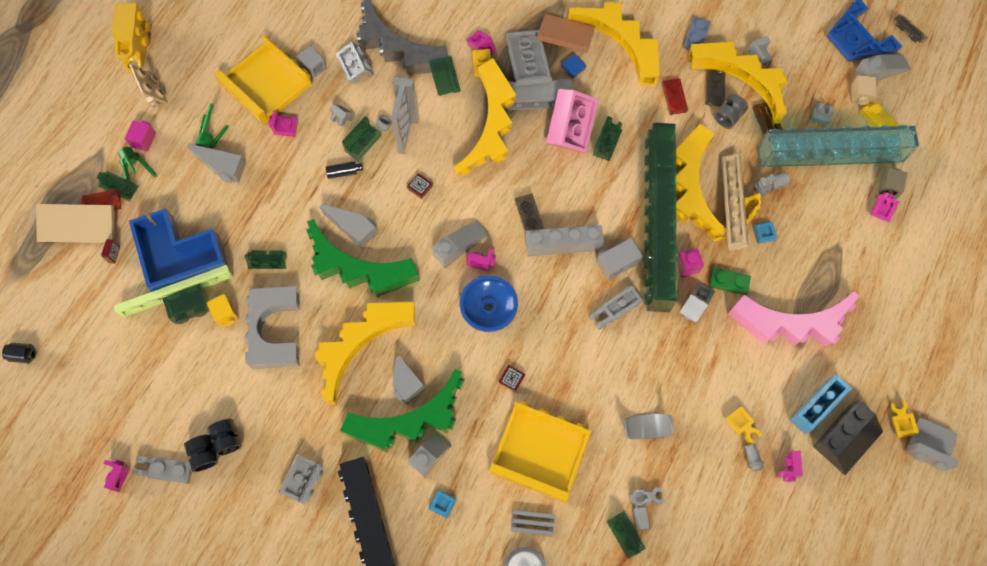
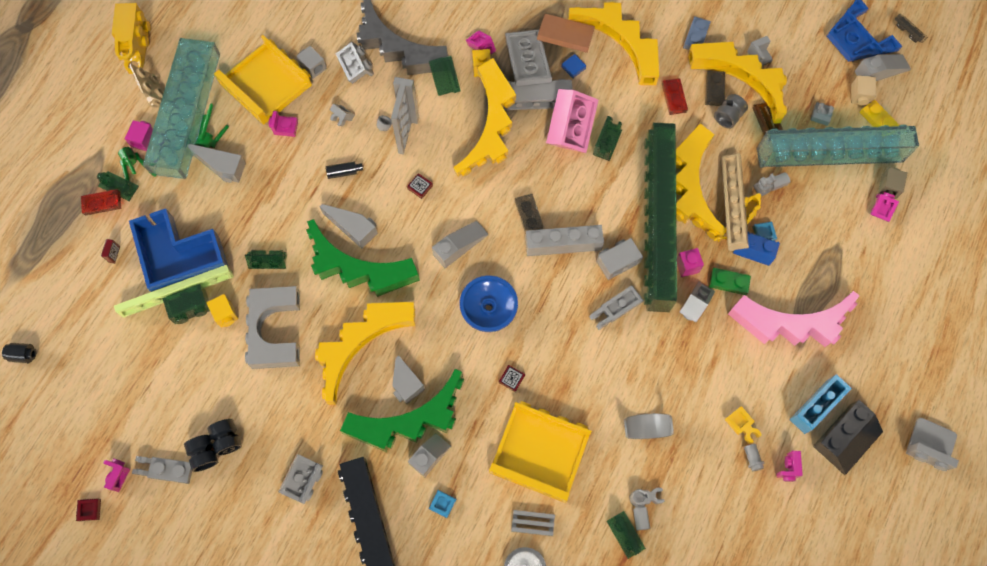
tan tile [36,204,115,243] -> none
clear green panel [342,116,382,162] -> none
dark pink bracket [467,248,496,272] -> none
yellow plate [891,401,919,438] -> none
none -> dark red tile [76,498,101,522]
none -> clear light blue brick [143,38,220,179]
none -> blue brick [733,232,780,266]

